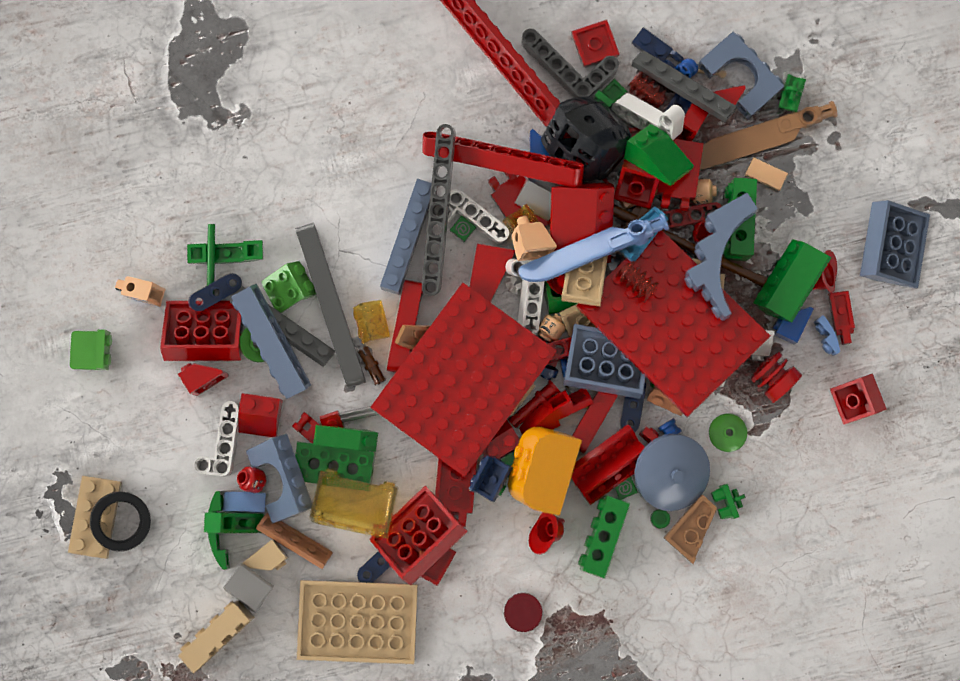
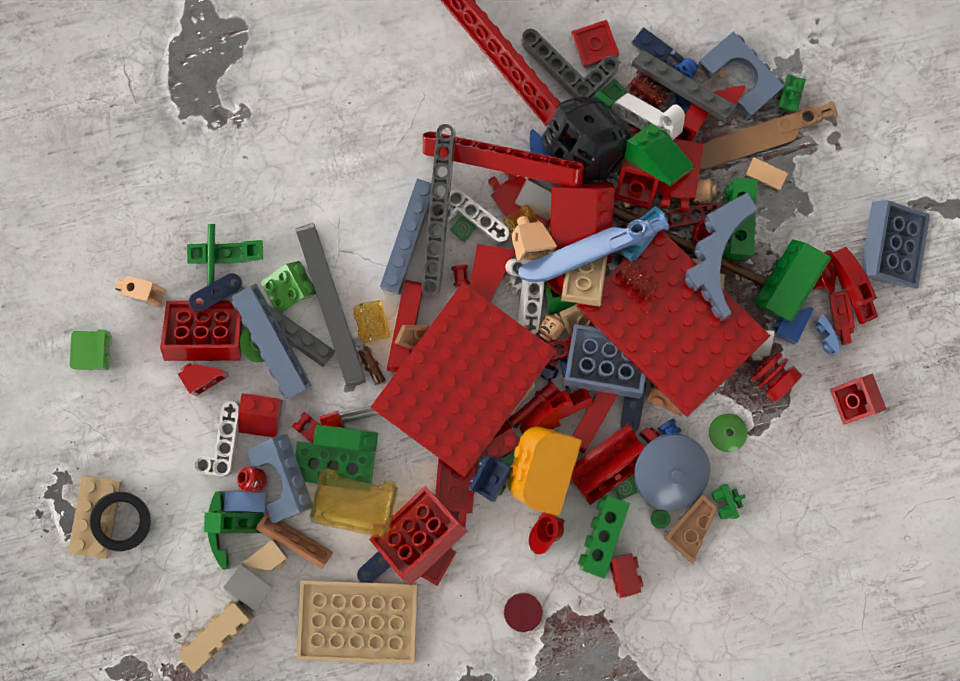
none -> red bush [451,265,470,287]
none -> red slope [610,553,643,599]
none -> red slope [830,247,878,324]

